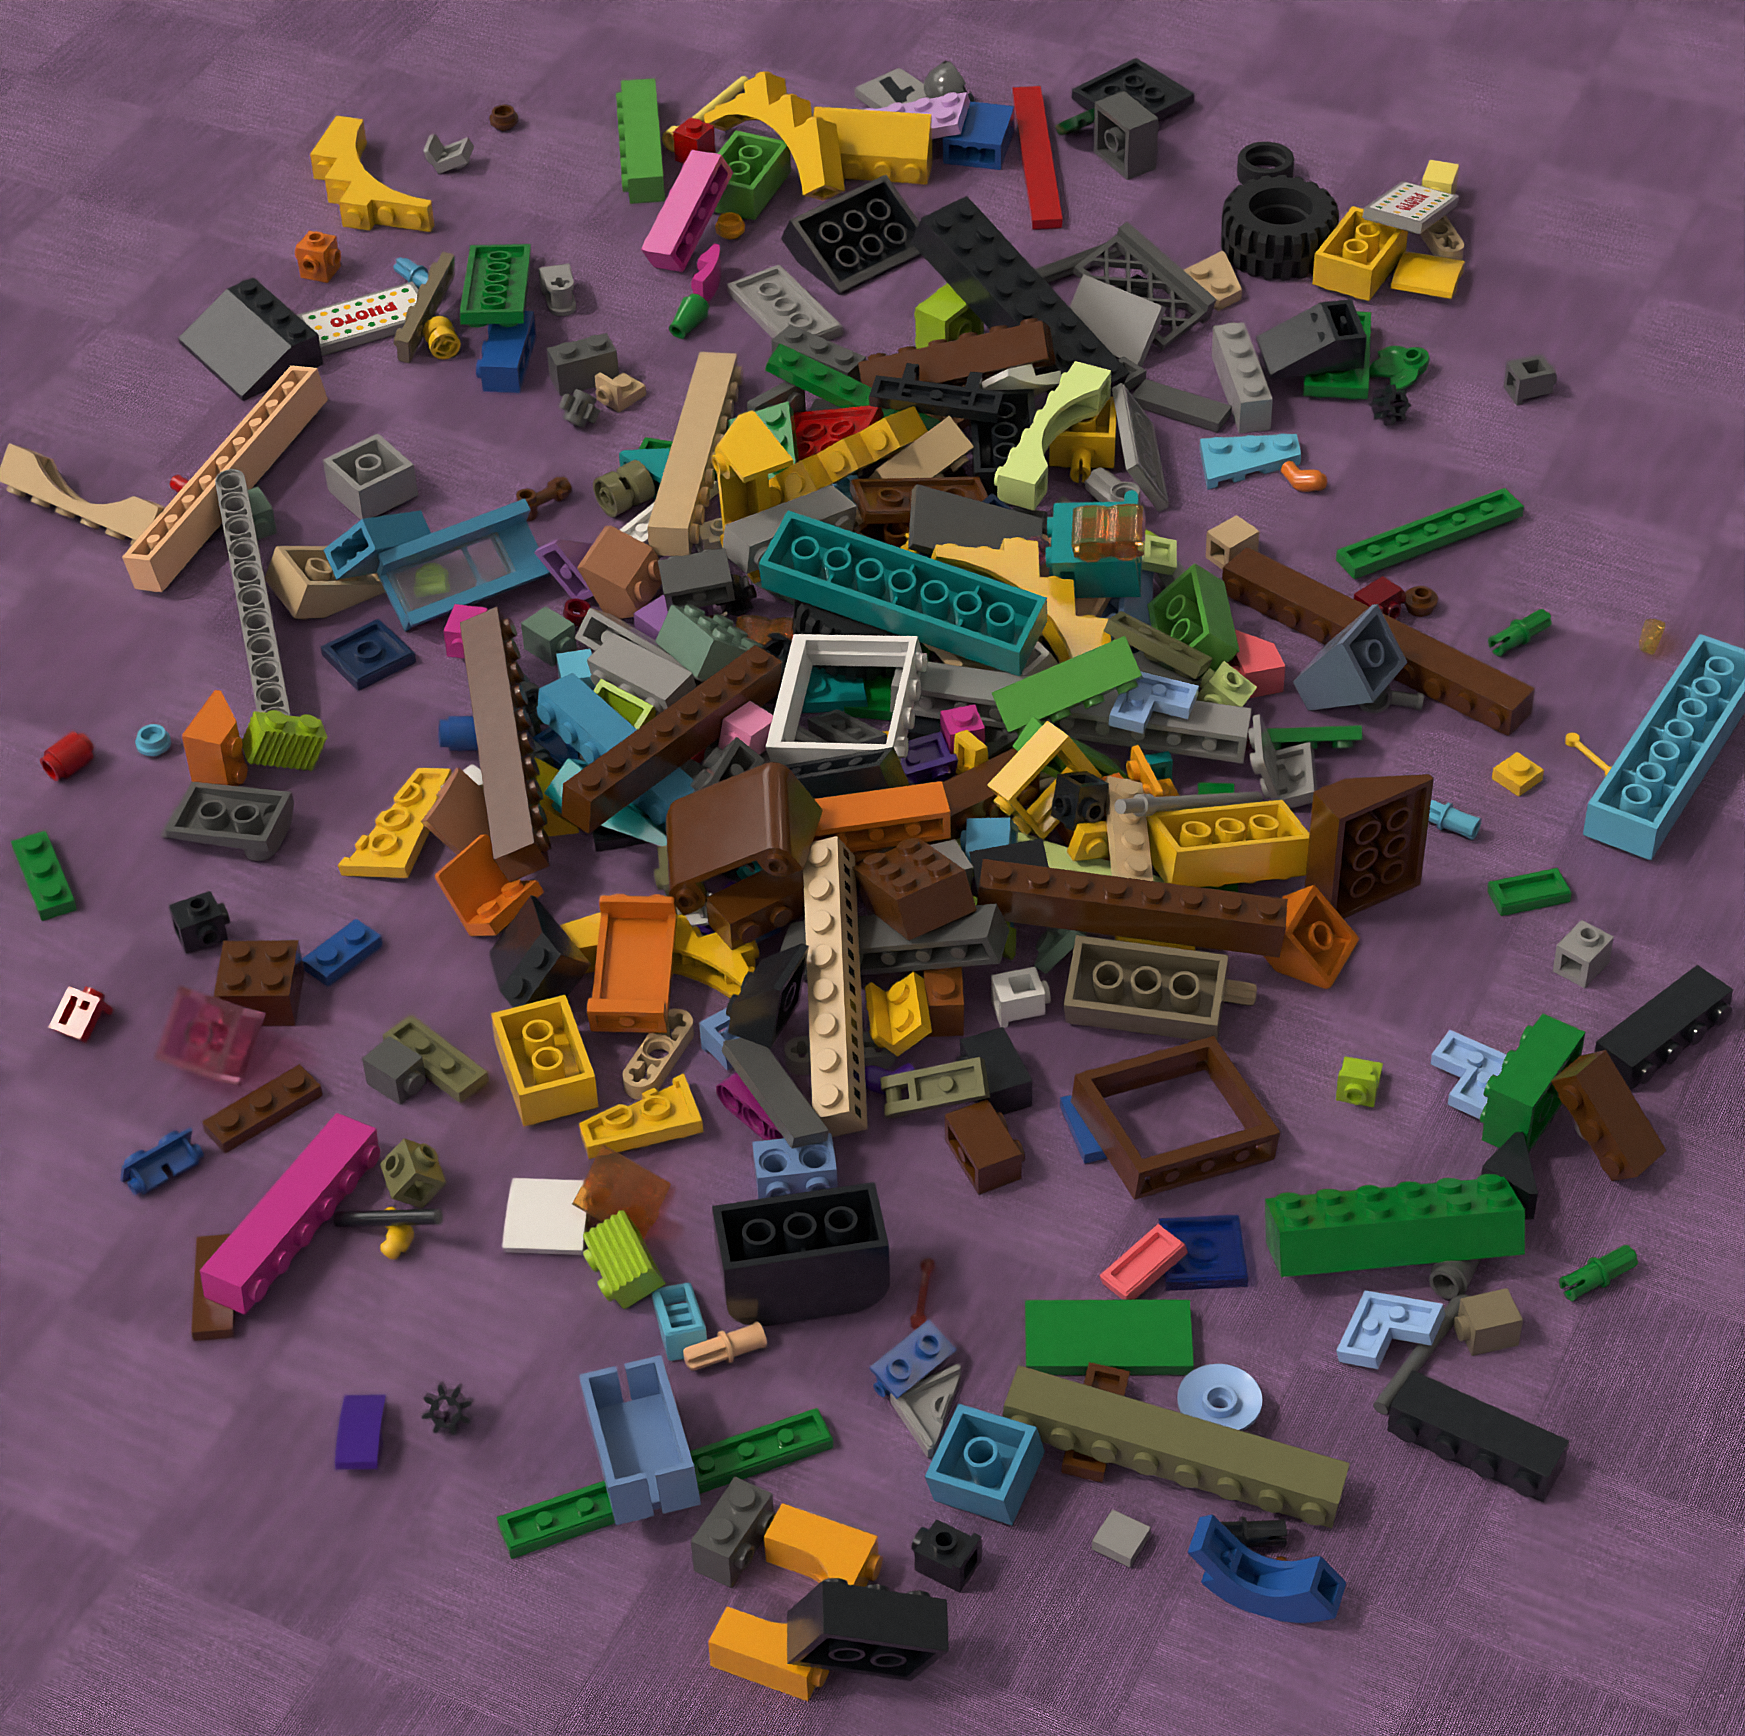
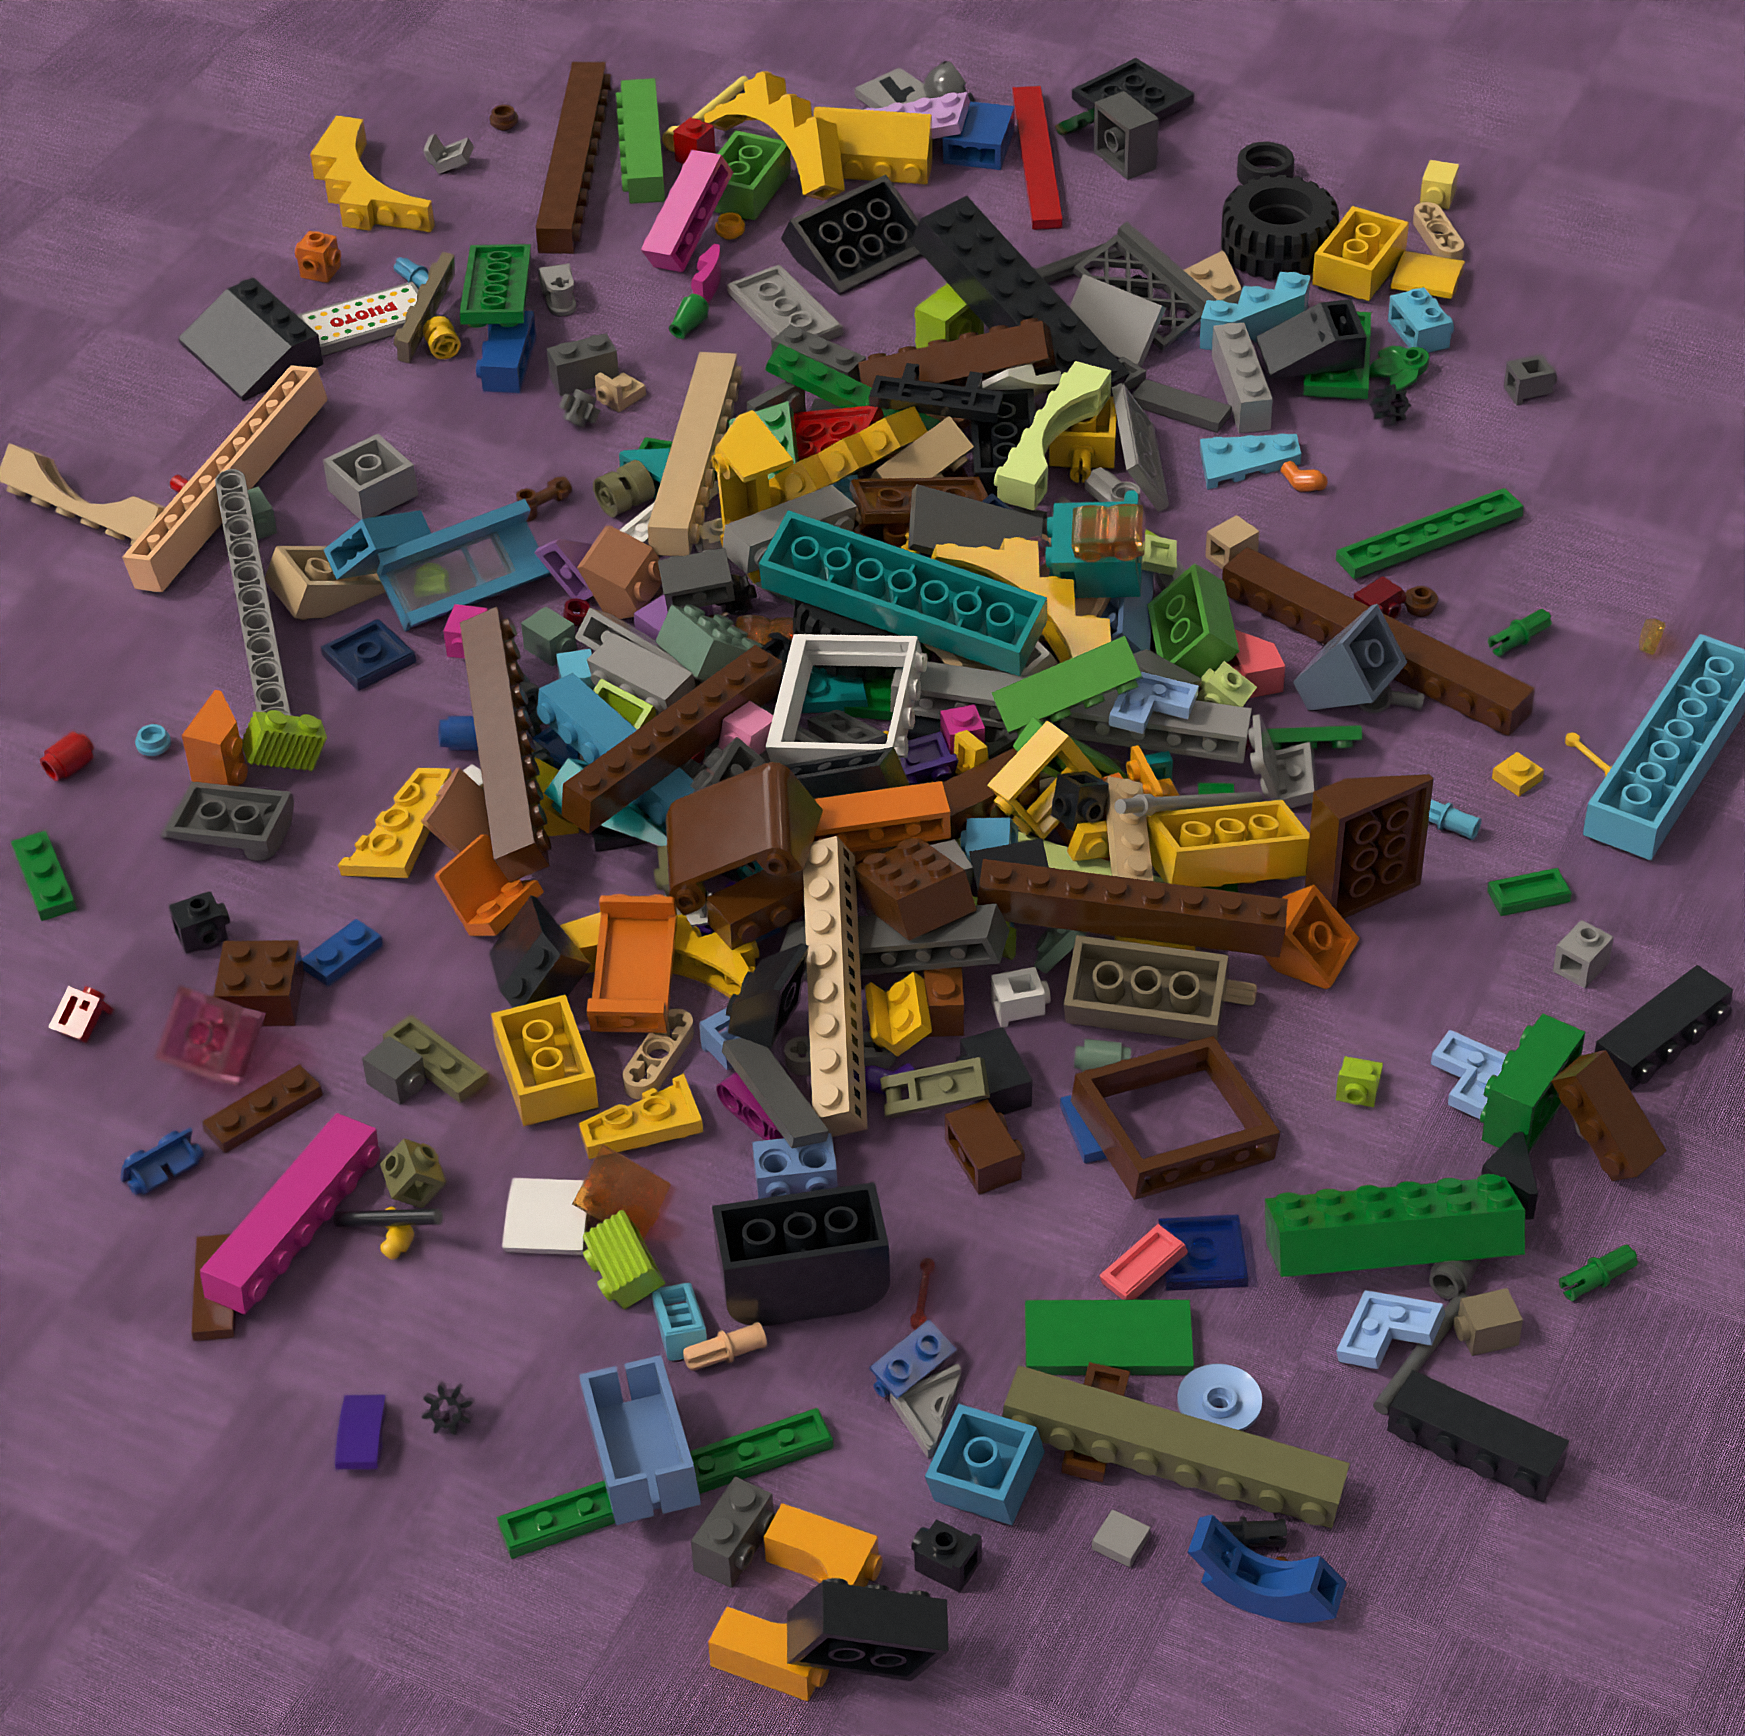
olive plate [1104,611,1213,679] -> none
tile [1362,181,1459,234] -> none
none -> reddish brown brick [535,62,612,254]
none -> sand green brick [1074,1039,1131,1072]
none -> medium azure brick [1199,272,1310,350]
none -> medium azure brick [1388,287,1454,353]

